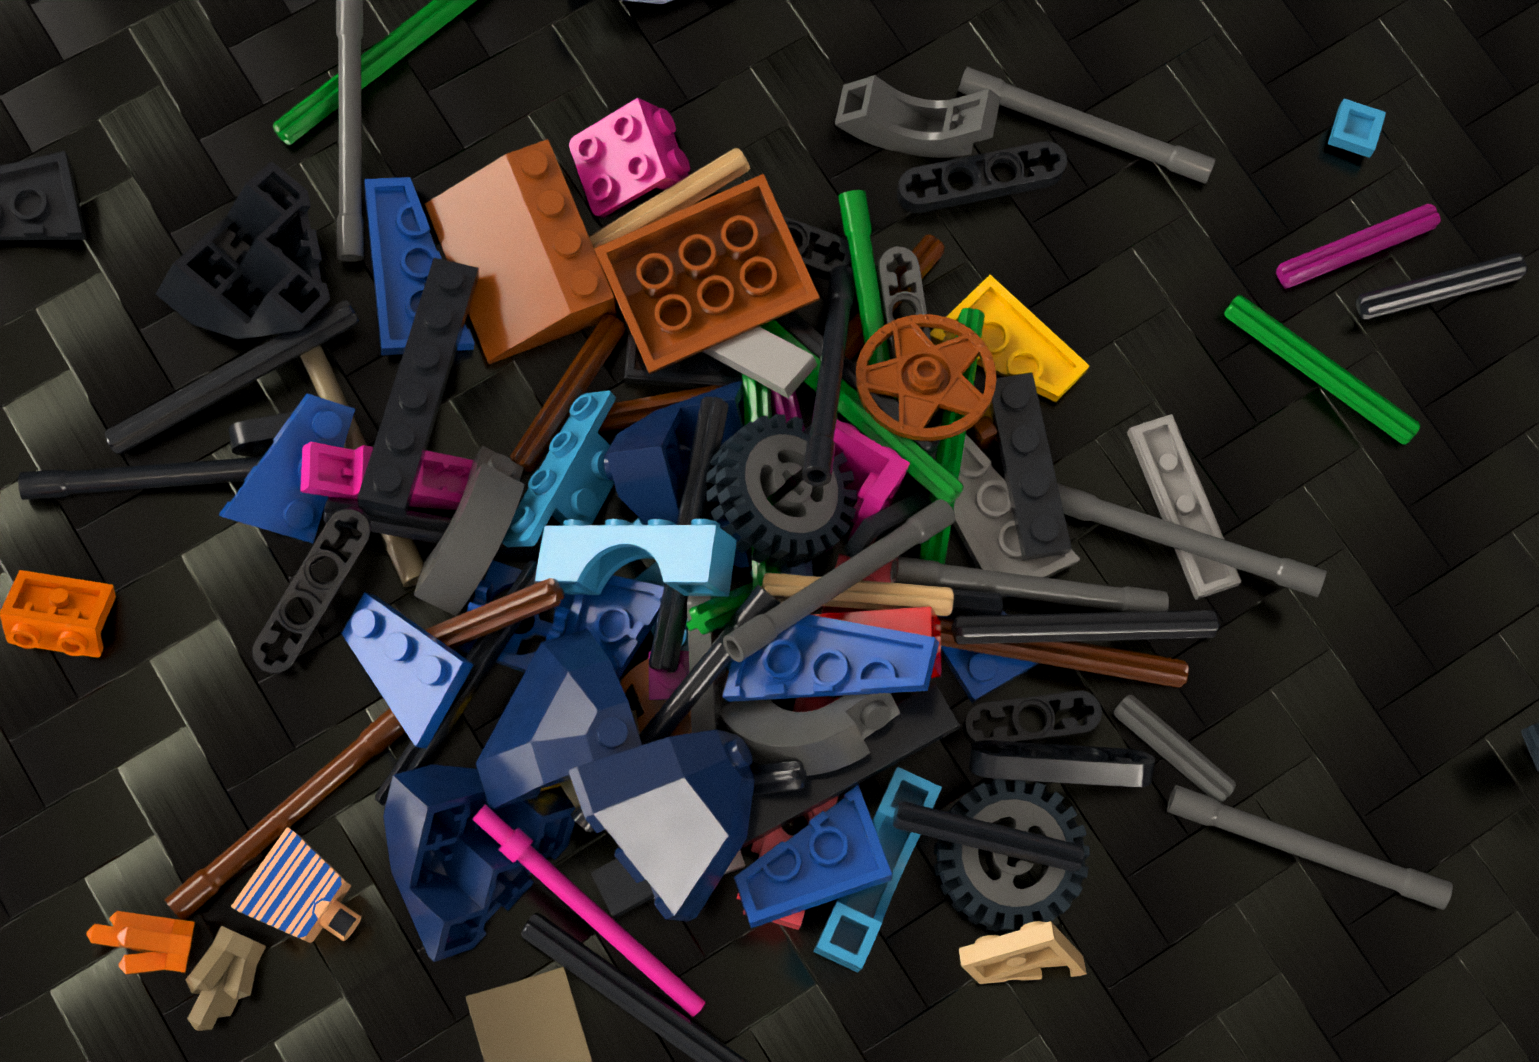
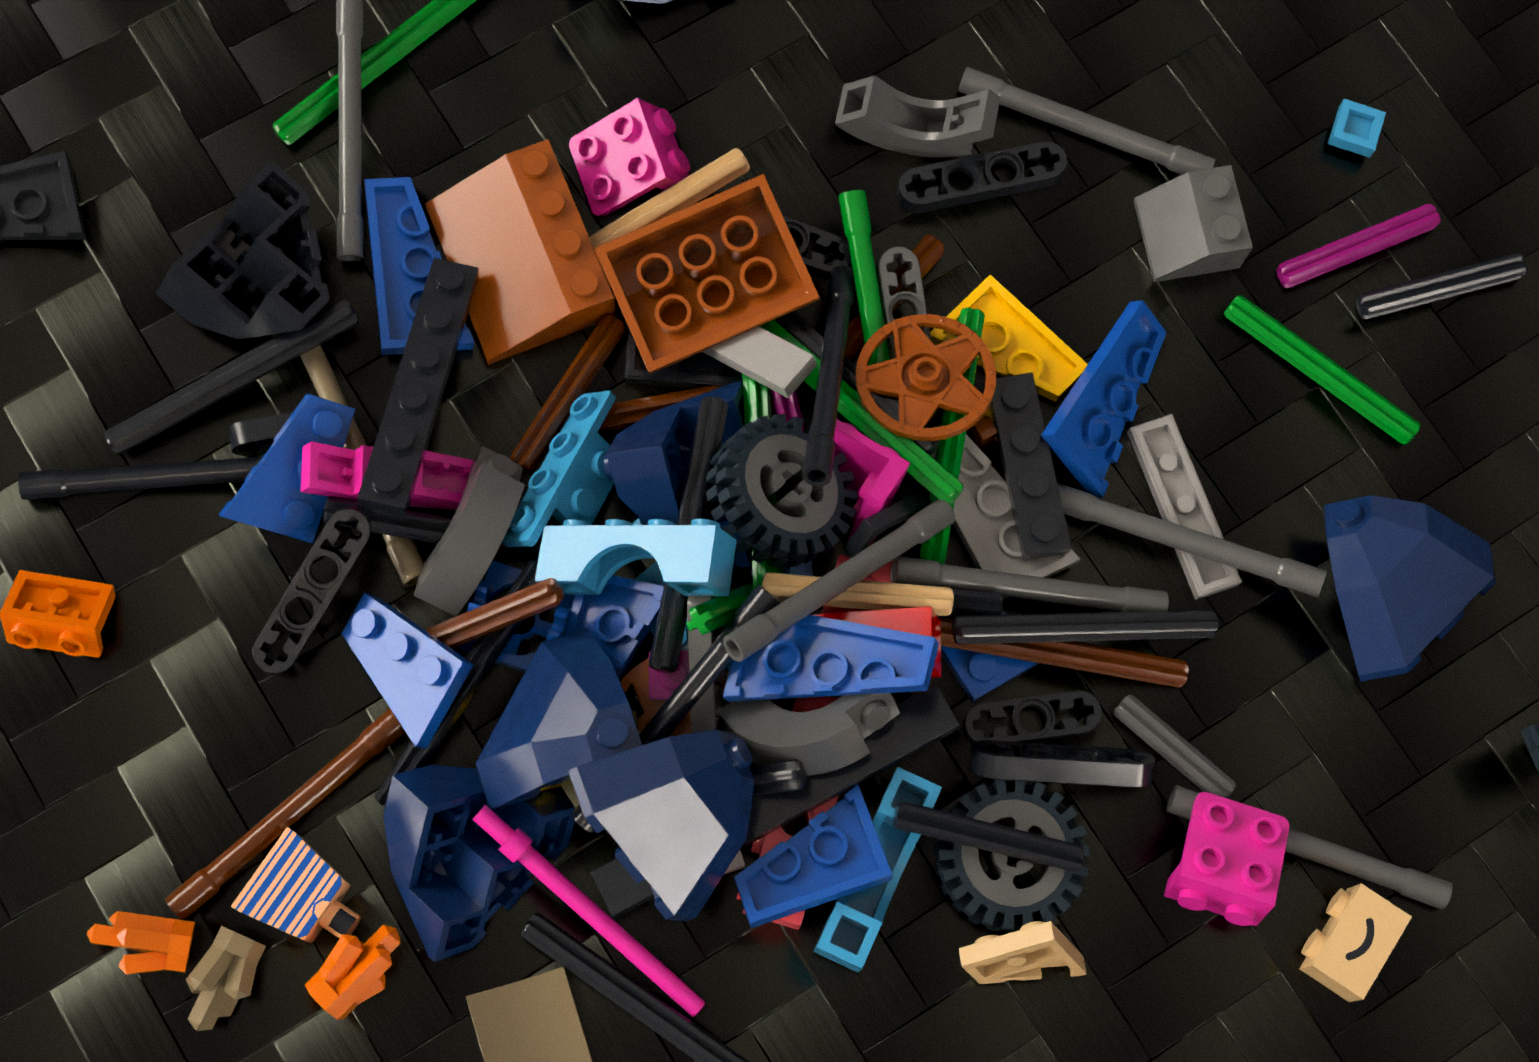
none -> orange rock [305,924,401,1020]
none -> blue wing [1041,301,1167,497]
none -> dark grey slope [1133,165,1253,282]
none -> dark pink bracket [1164,792,1290,926]
none -> tan brick [1299,883,1412,1002]
none -> dark blue brick [1324,495,1496,682]

